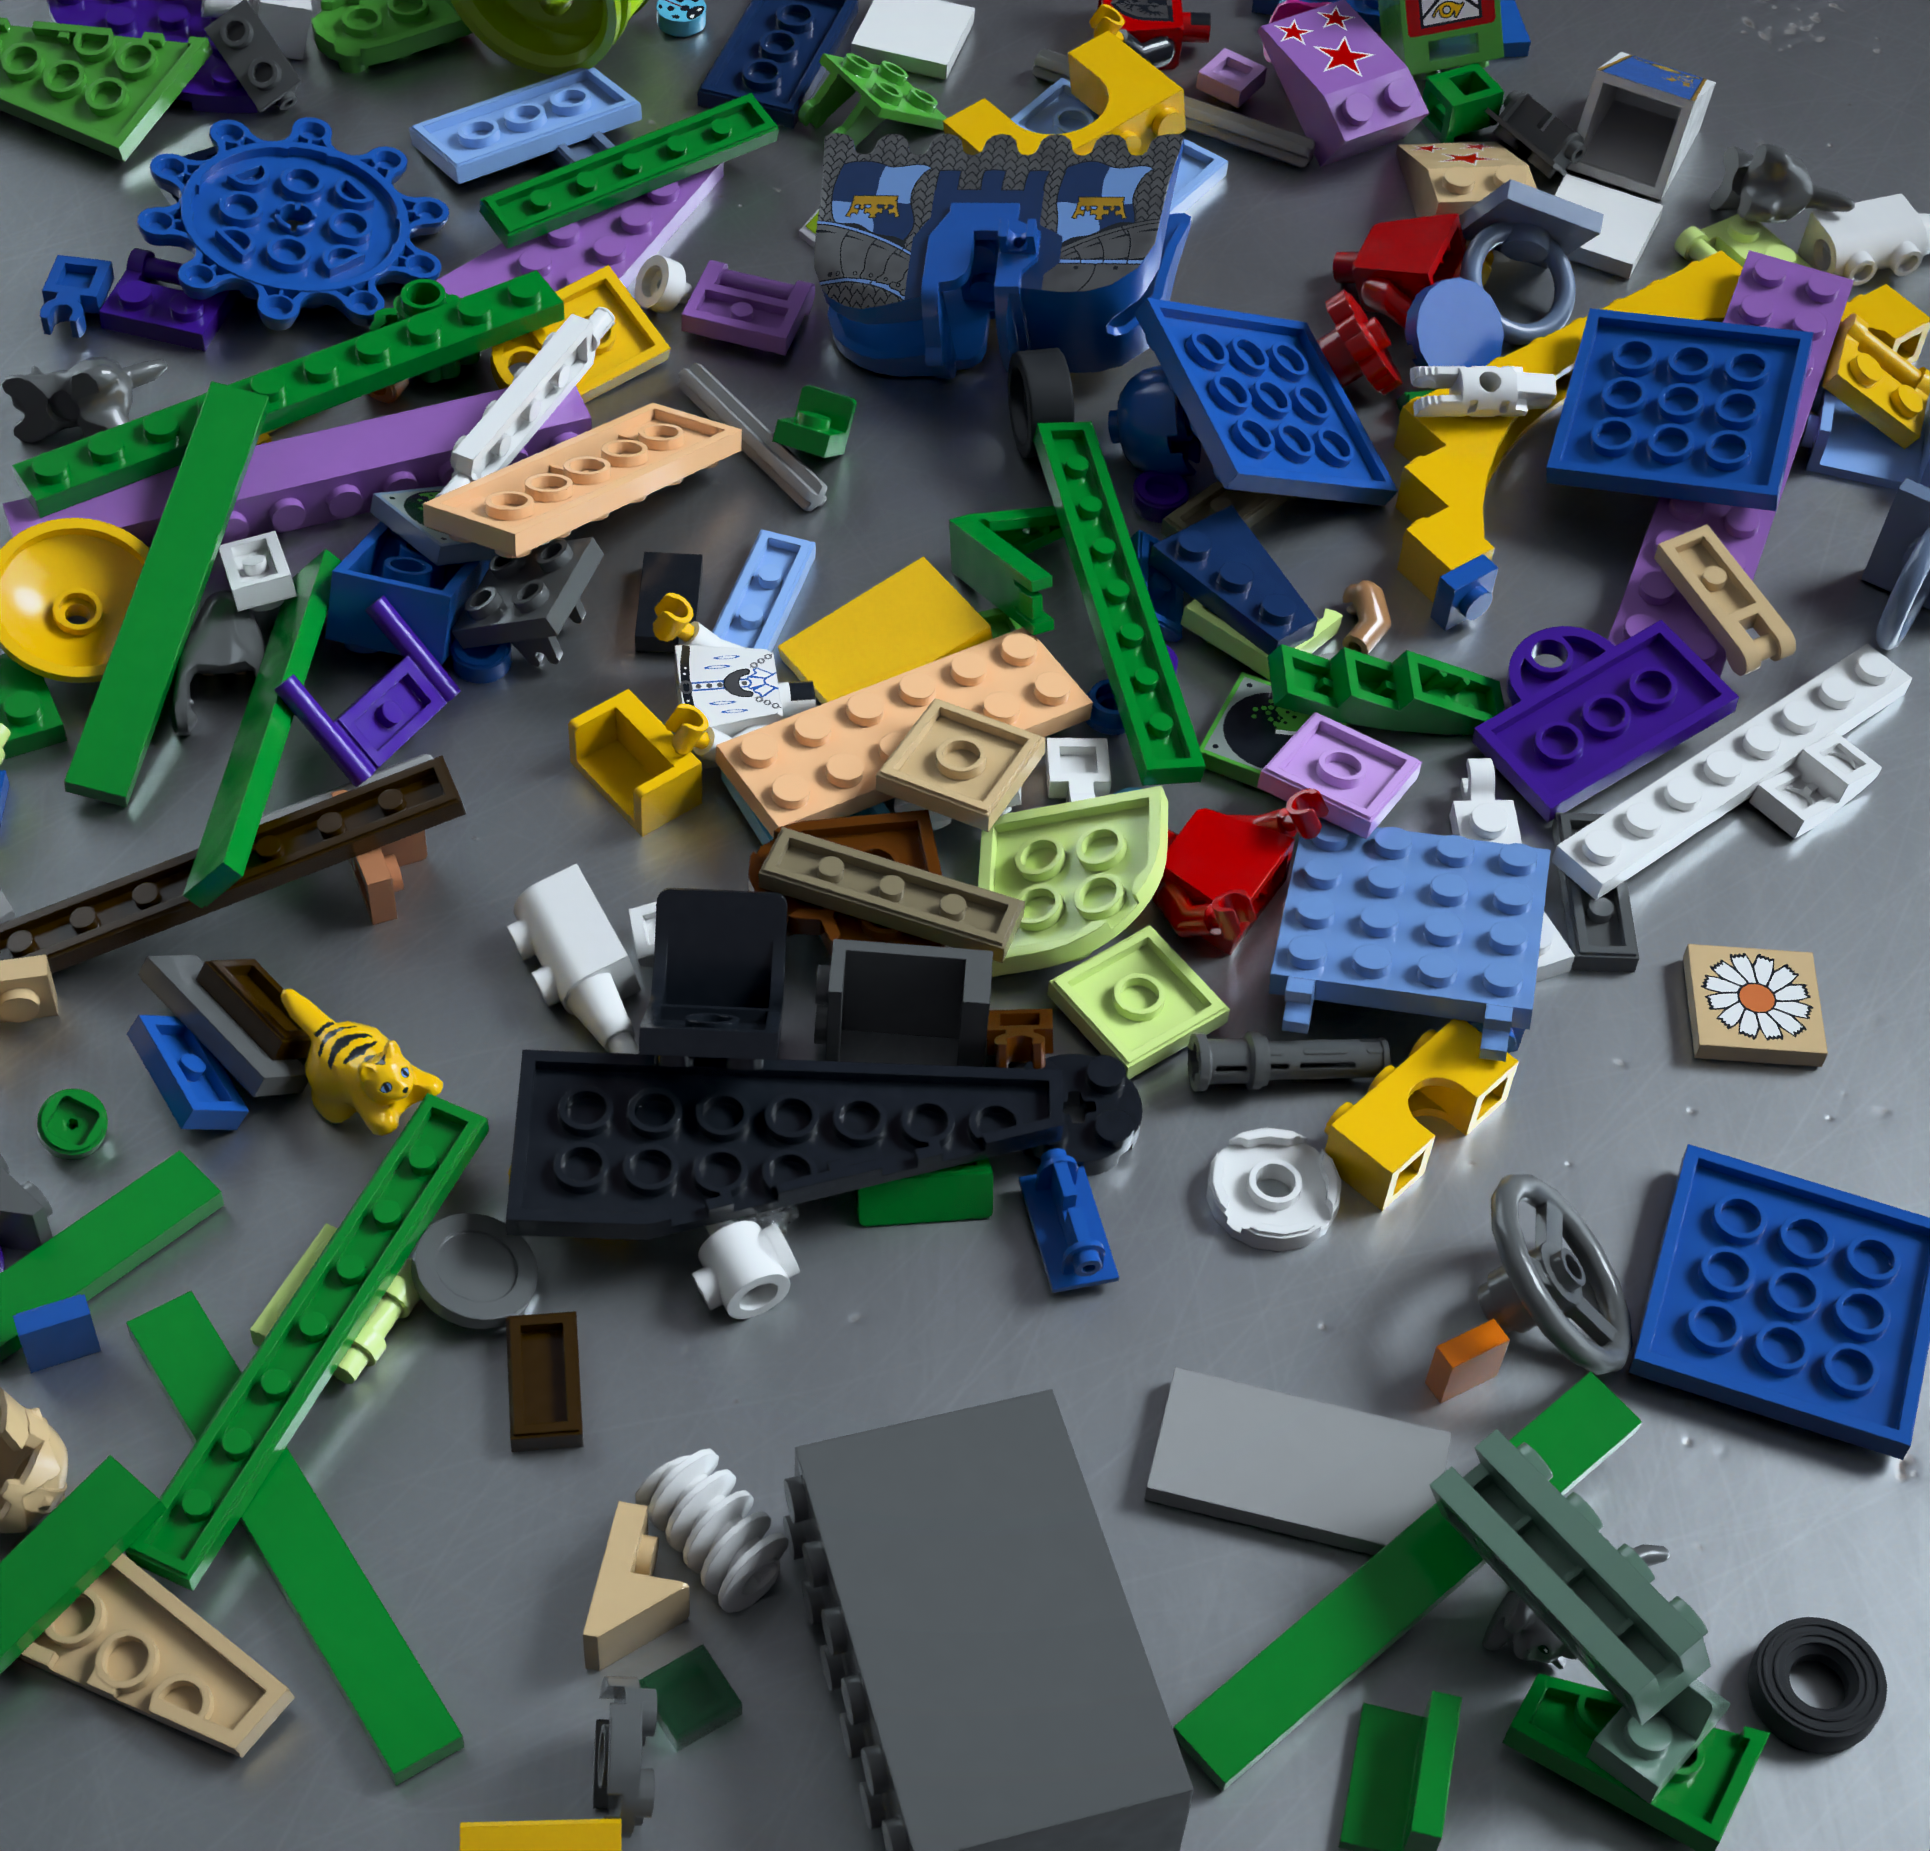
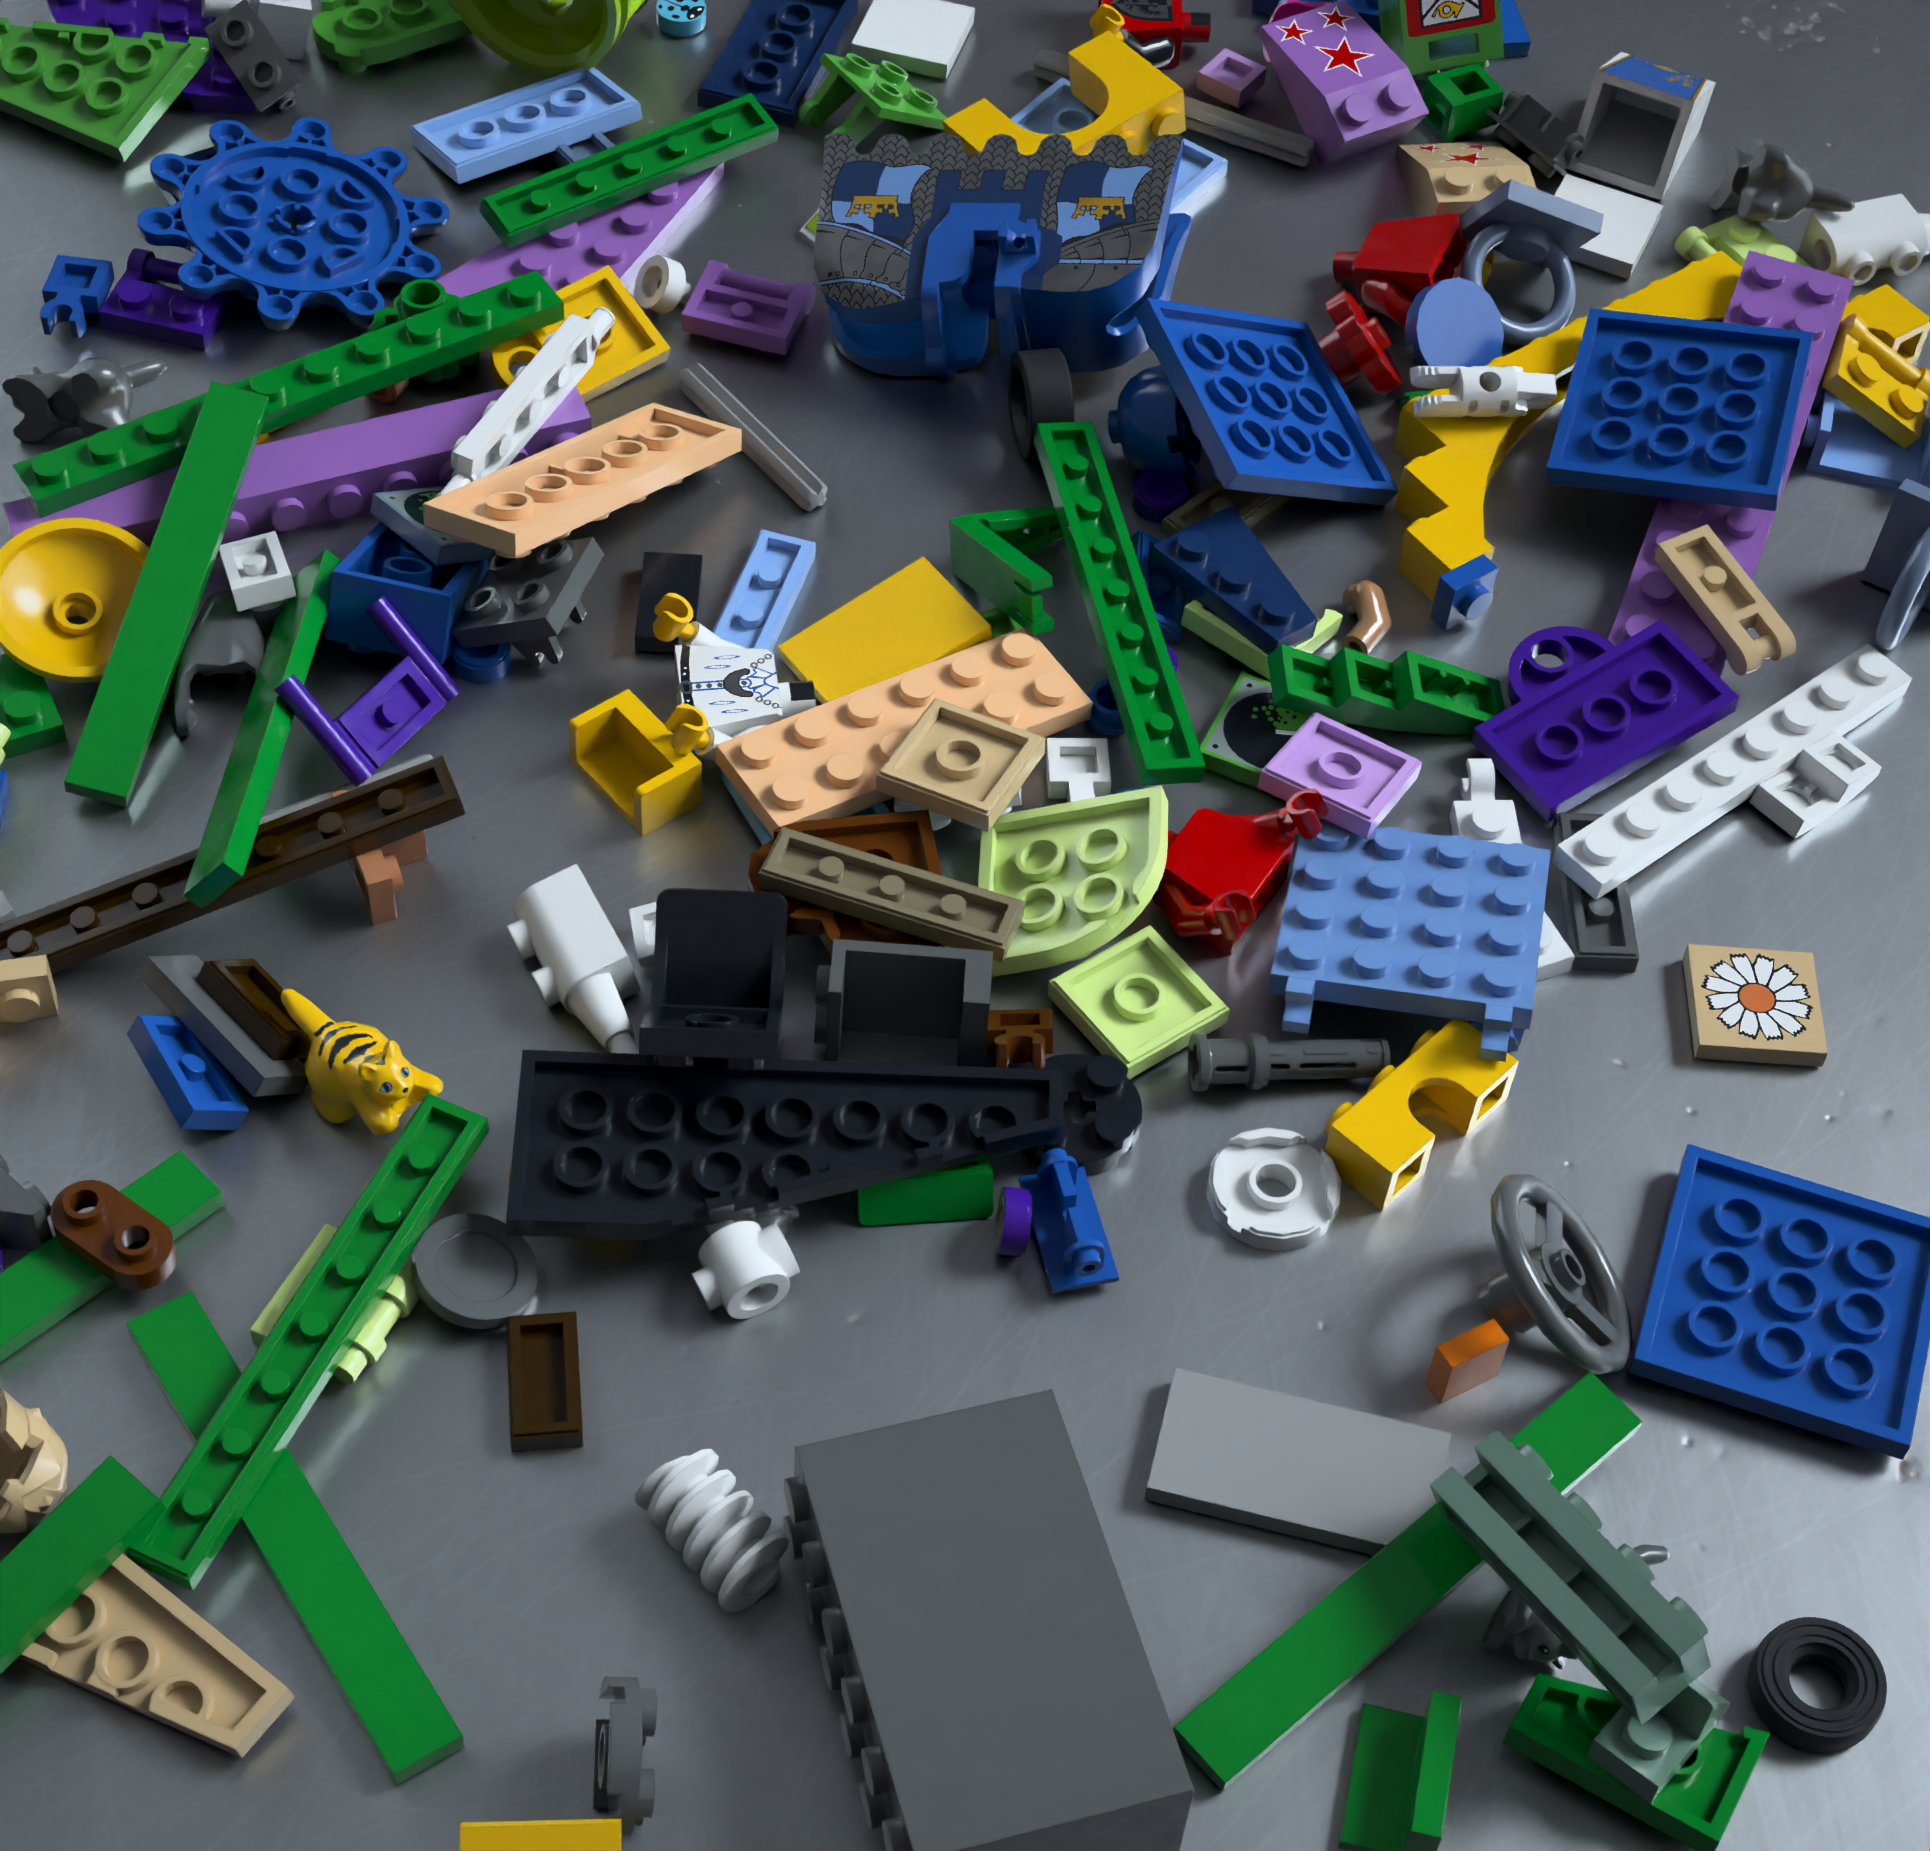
blue tile [13,1294,101,1373] -> none
green tile [37,1089,108,1160] -> none
tan slope [583,1501,690,1671] -> none
clear green tile [639,1644,742,1752] -> none
green bracket [772,385,857,458] -> none
none -> reddish brown plate [50,1180,177,1290]
none -> dark purple tile [995,1186,1032,1257]

